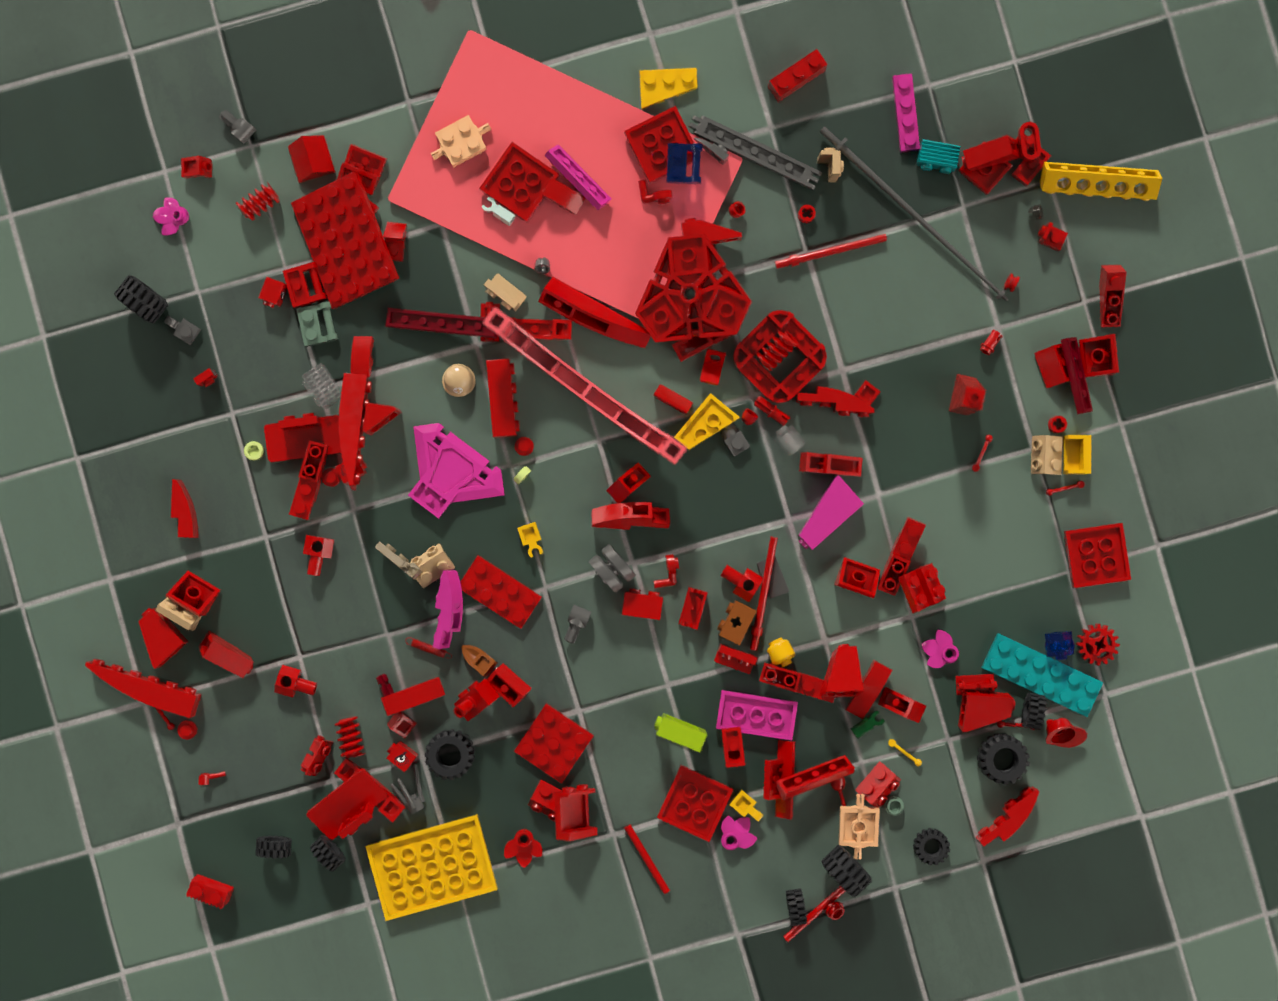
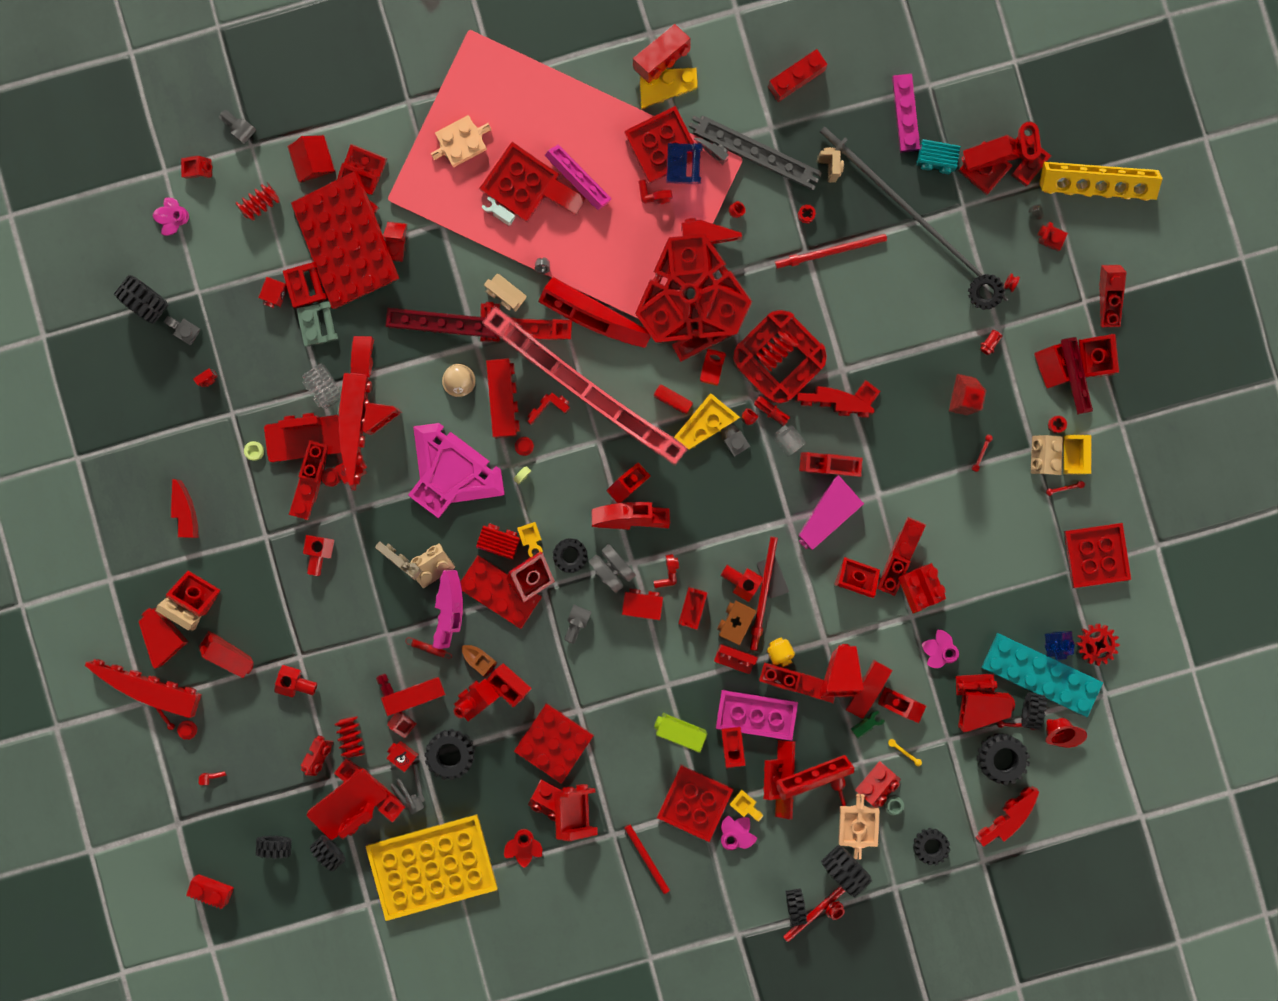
none -> red brick [476,523,521,560]
none -> red slope [506,551,555,602]
none -> red bracket [527,393,571,425]
none -> black tyre [553,538,588,573]
none -> brick [633,24,691,83]
none -> black tyre [968,274,1005,310]

